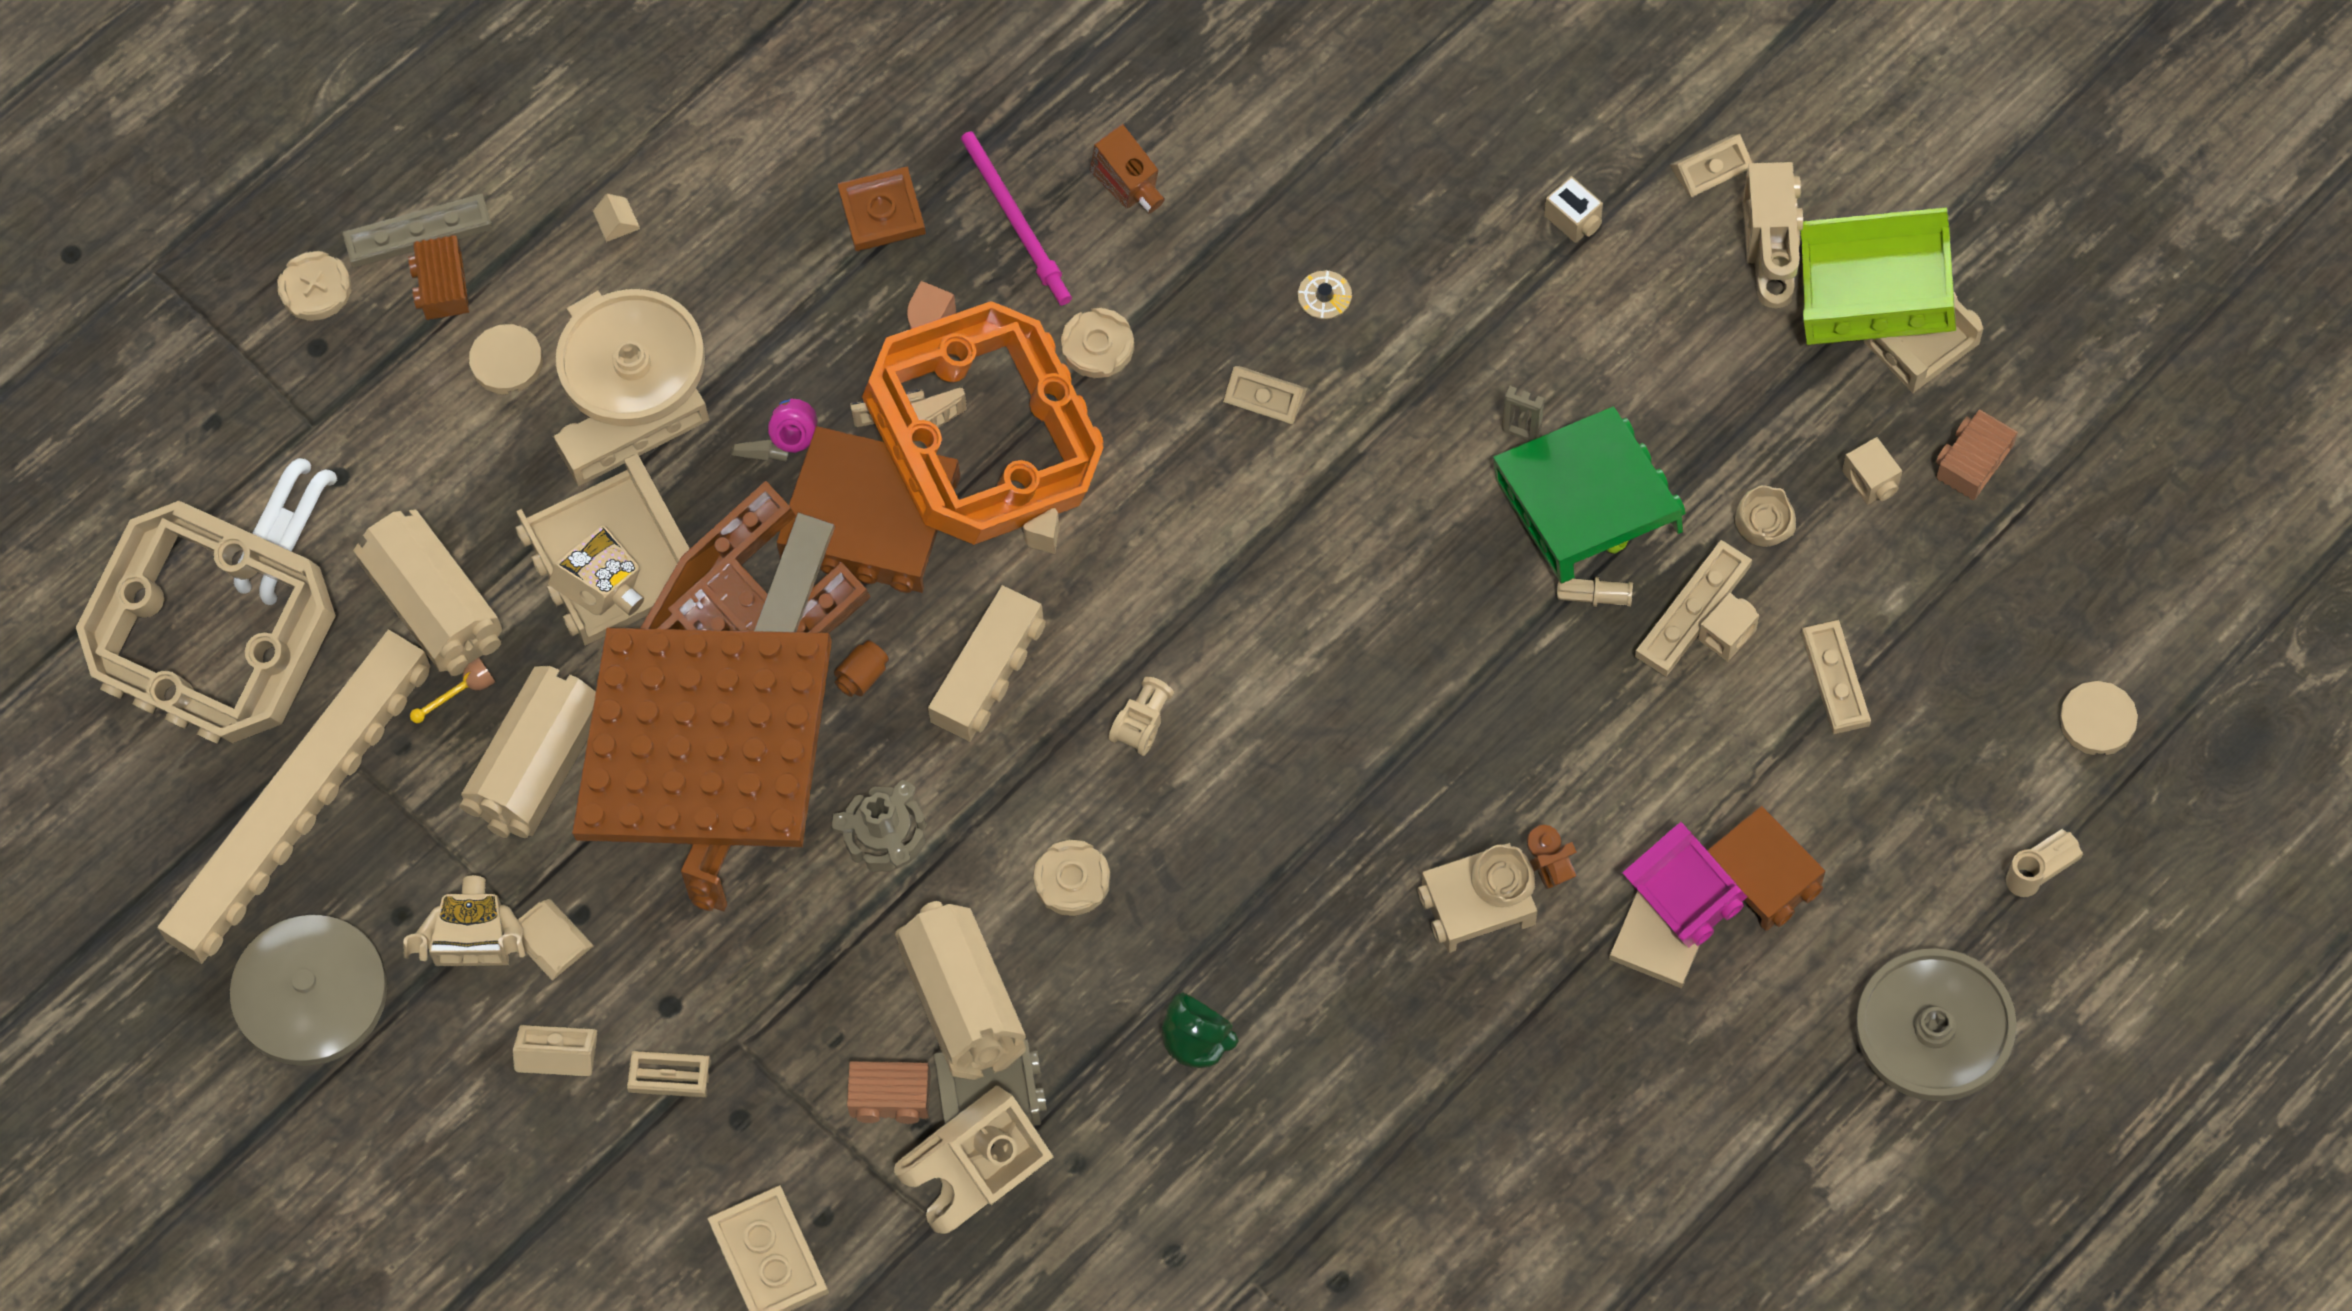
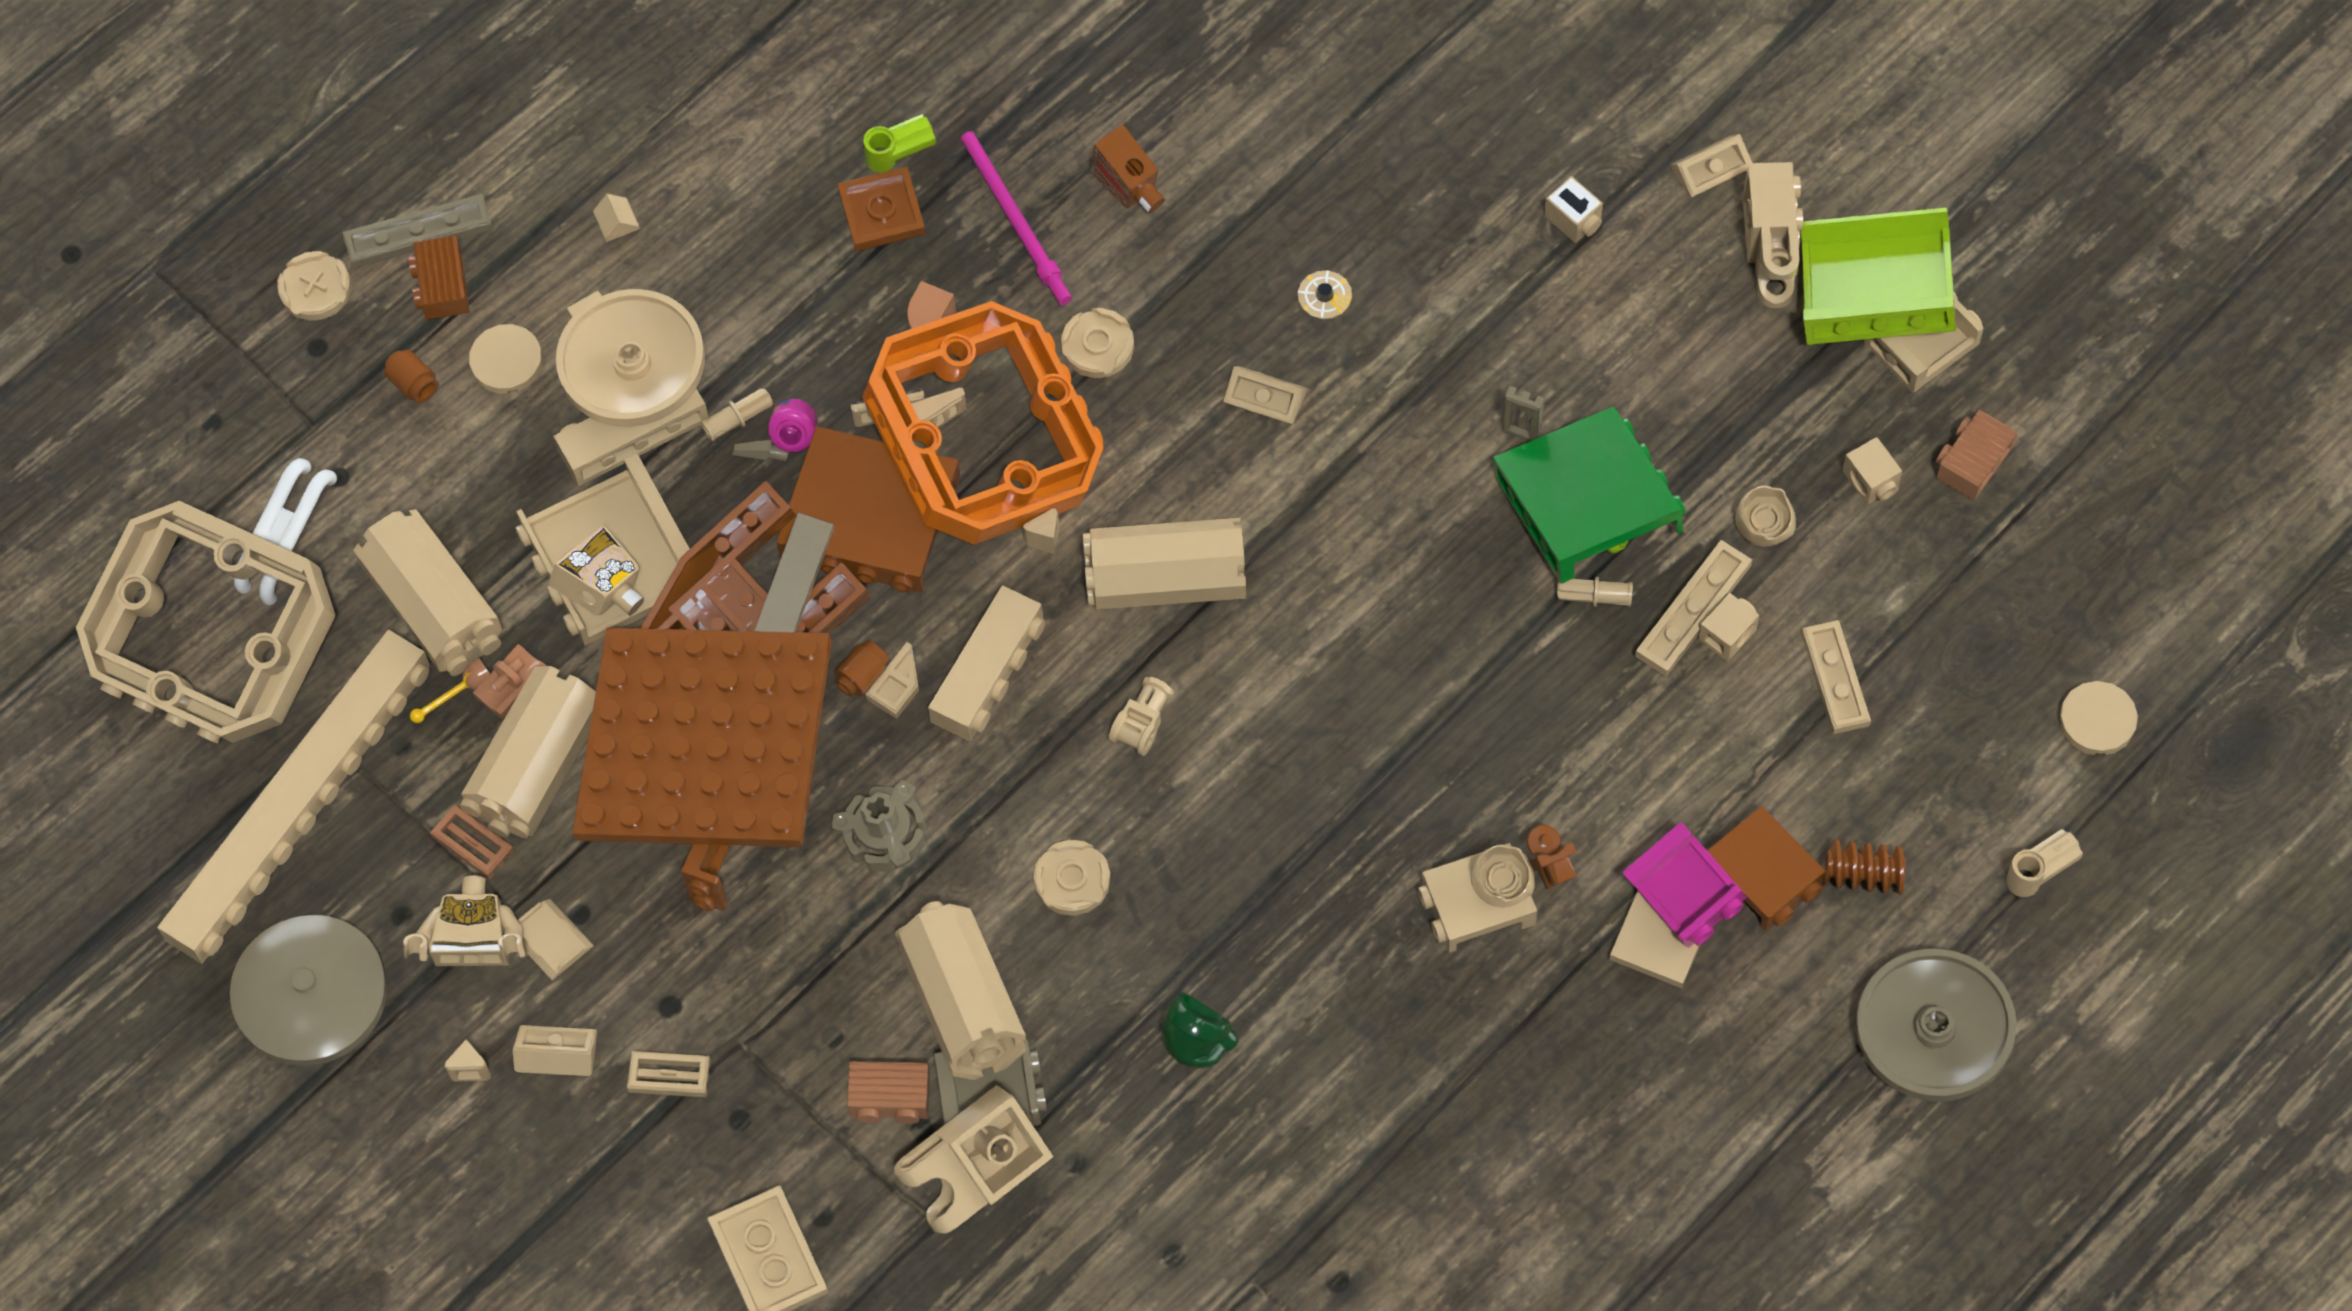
none -> dark orange brick [384,350,438,403]
none -> nougat tile [430,805,515,880]
none -> tan slope [445,1040,491,1082]
none -> nougat hips [473,644,546,719]
none -> tan axle [701,389,773,442]
none -> lime piece [864,115,936,173]
none -> tan tile [865,642,919,719]
none -> tan brick [1083,518,1246,610]
none -> dark orange piece [1824,839,1906,895]

